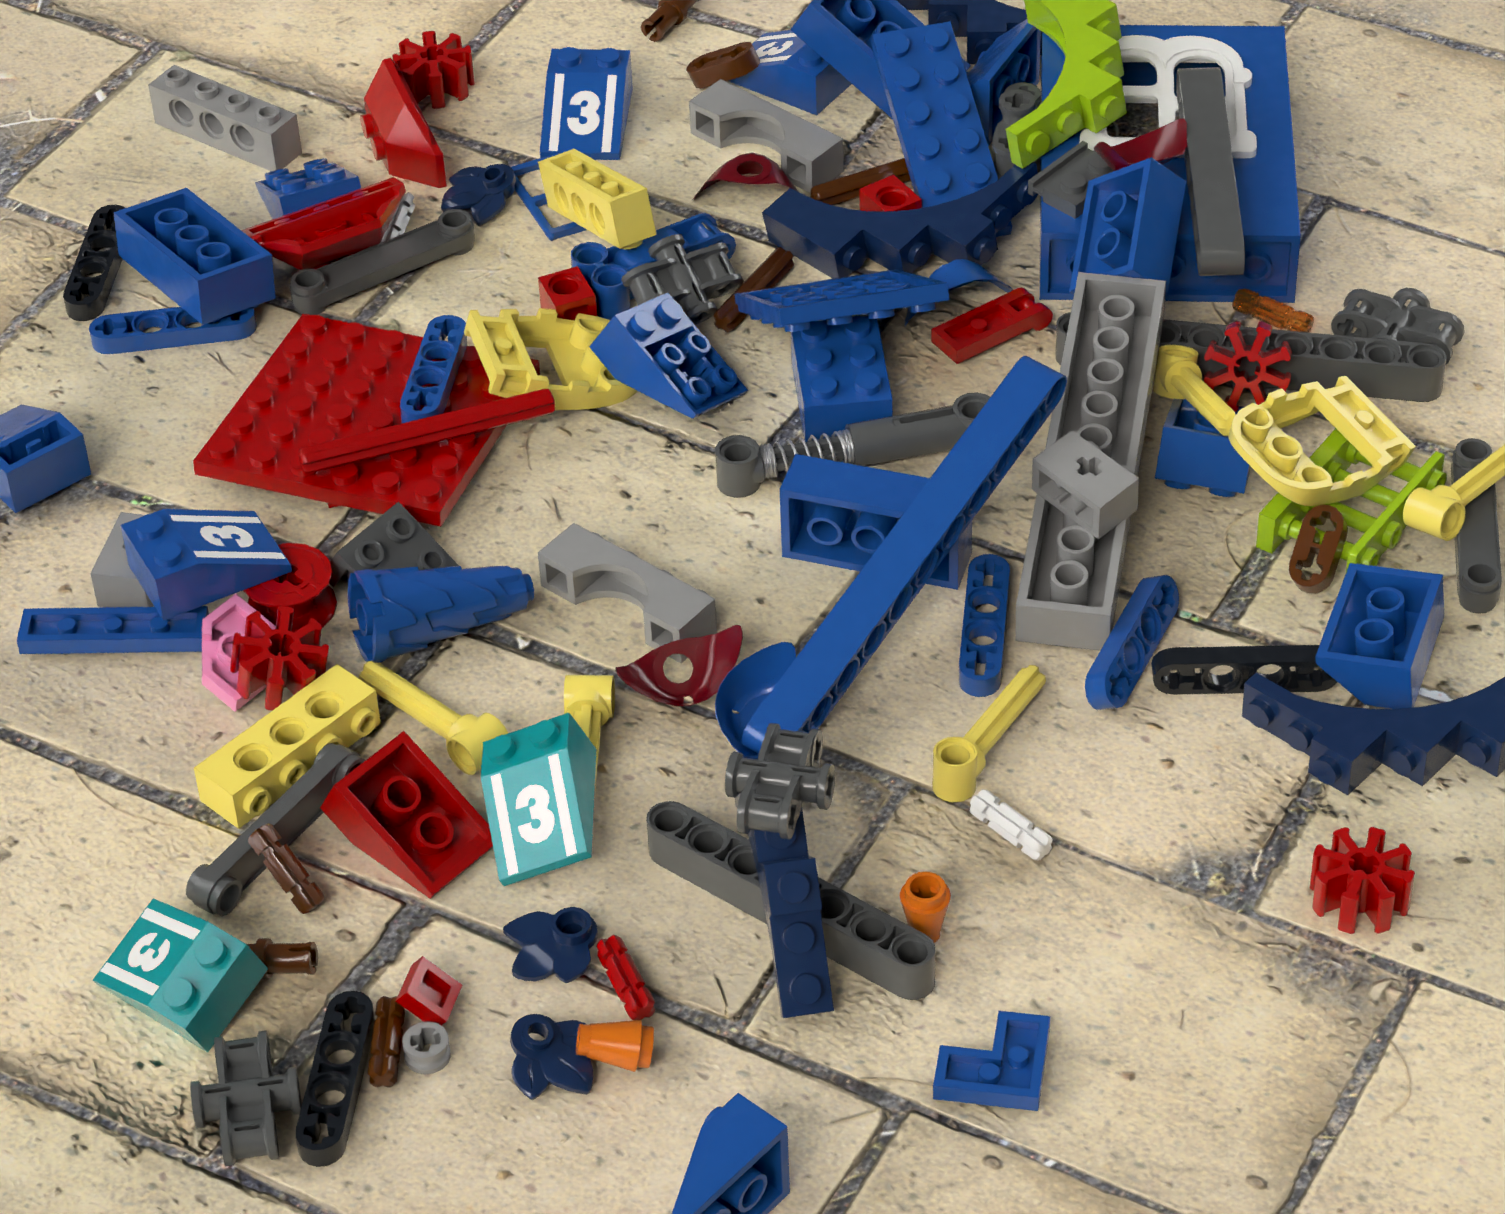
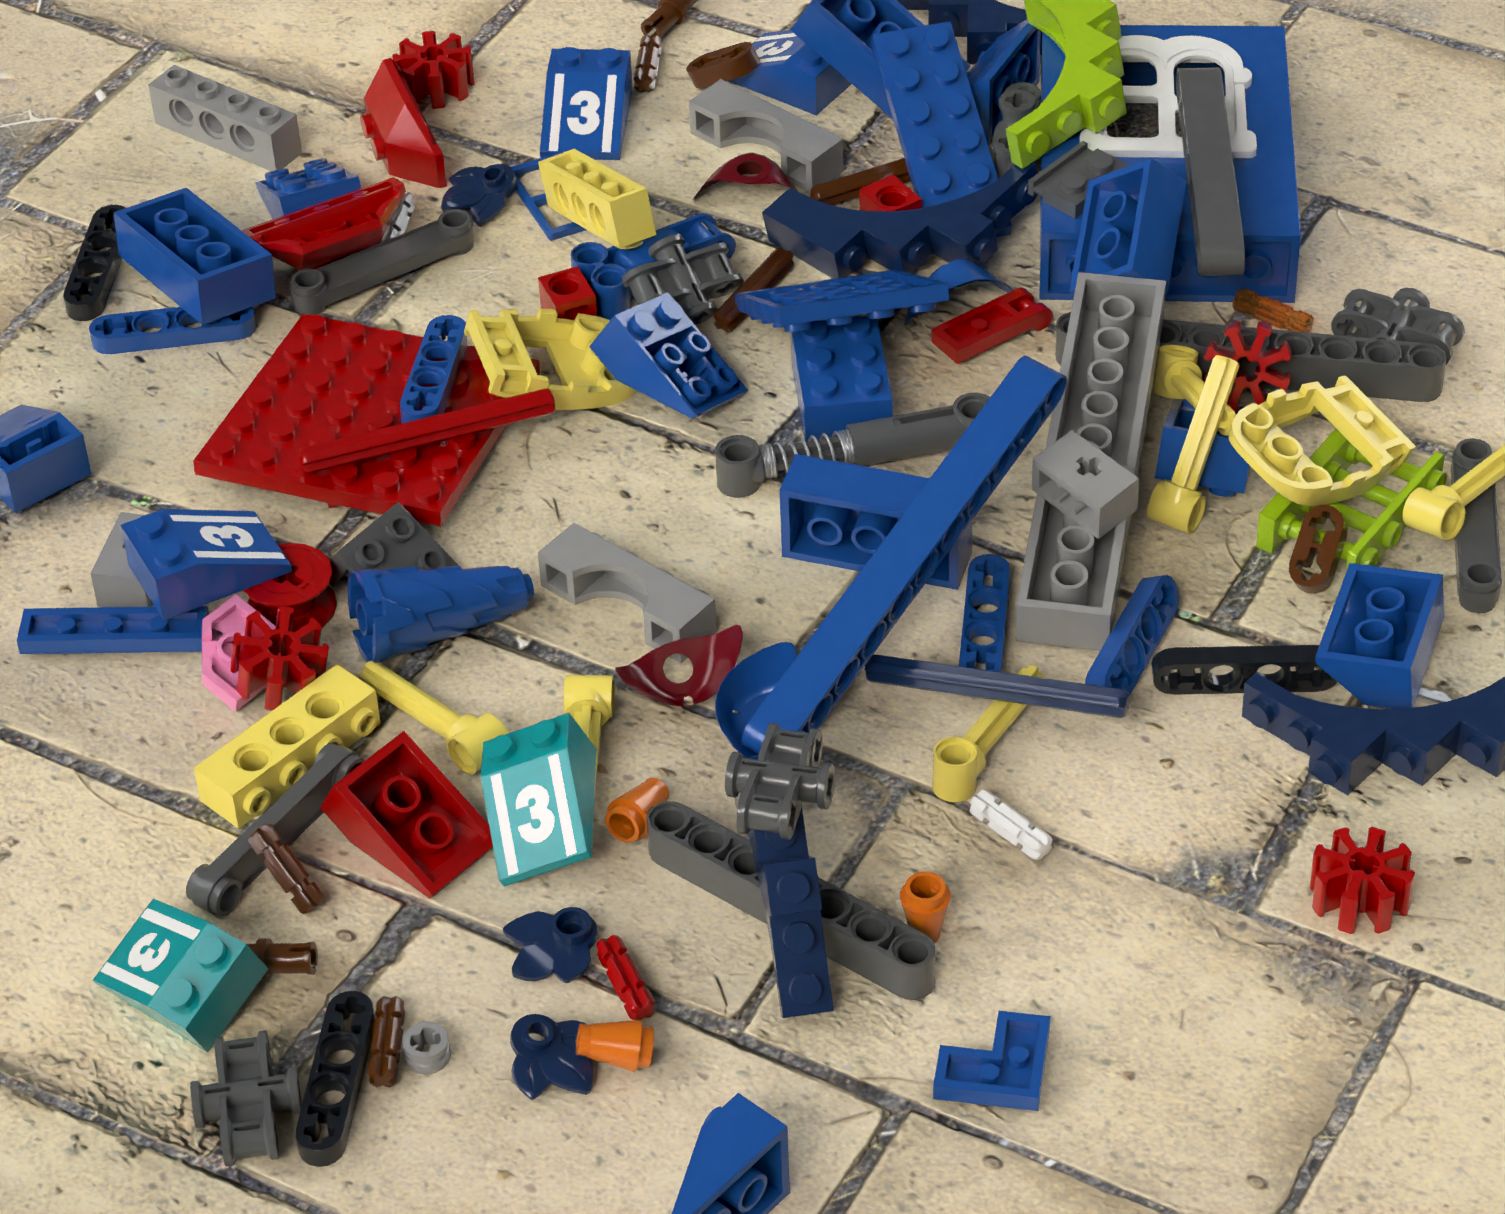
red plate [395,956,463,1026] -> none
dark red piece [1094,118,1187,171] -> none
none -> orange cone [605,778,669,843]
none -> reddish brown axle [633,34,662,93]
none -> dark blue axle [864,654,1131,718]
none -> light yellow axle [1147,355,1239,534]

